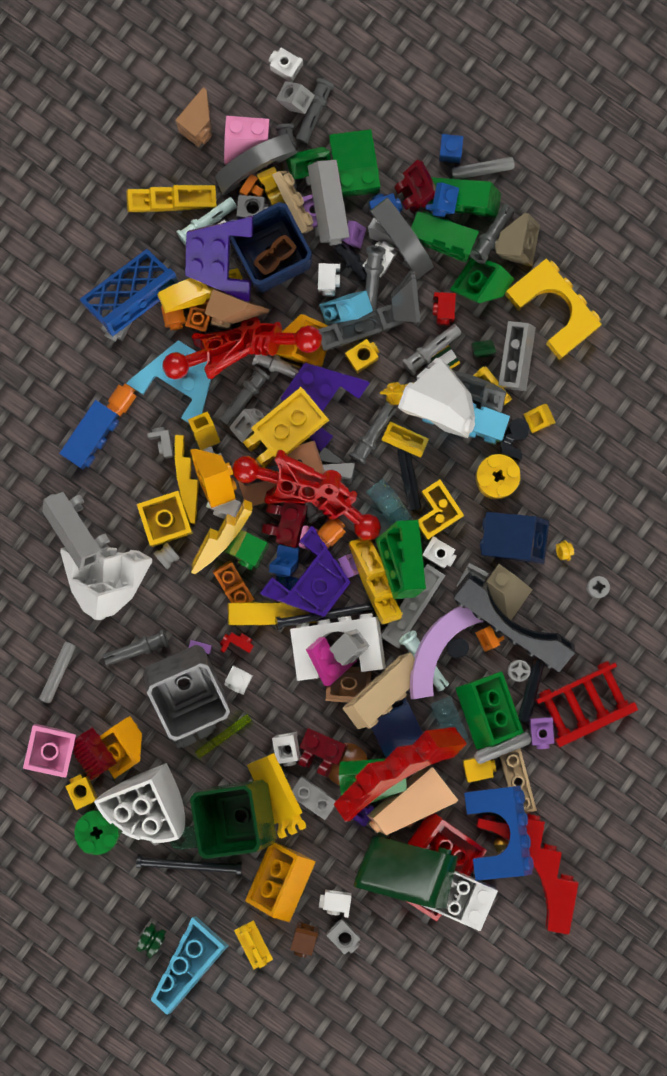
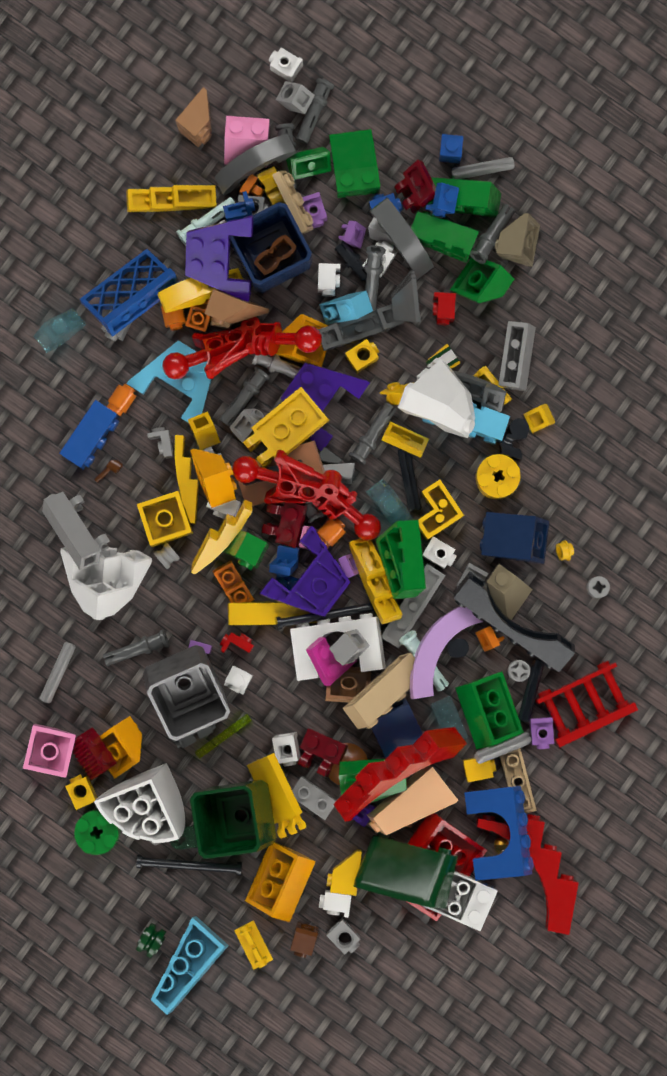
light grey brick [306,160,349,246] -> none
light grey pin [402,324,462,376] -> none
dark green slope [471,340,496,359] -> none
yellow arch [505,258,602,360] -> none
none -> clear light blue slope [33,308,86,353]
none -> reddish brown hand [94,460,123,483]
none -> blue bracket [223,191,255,222]
none -> yellow slope [326,849,362,896]

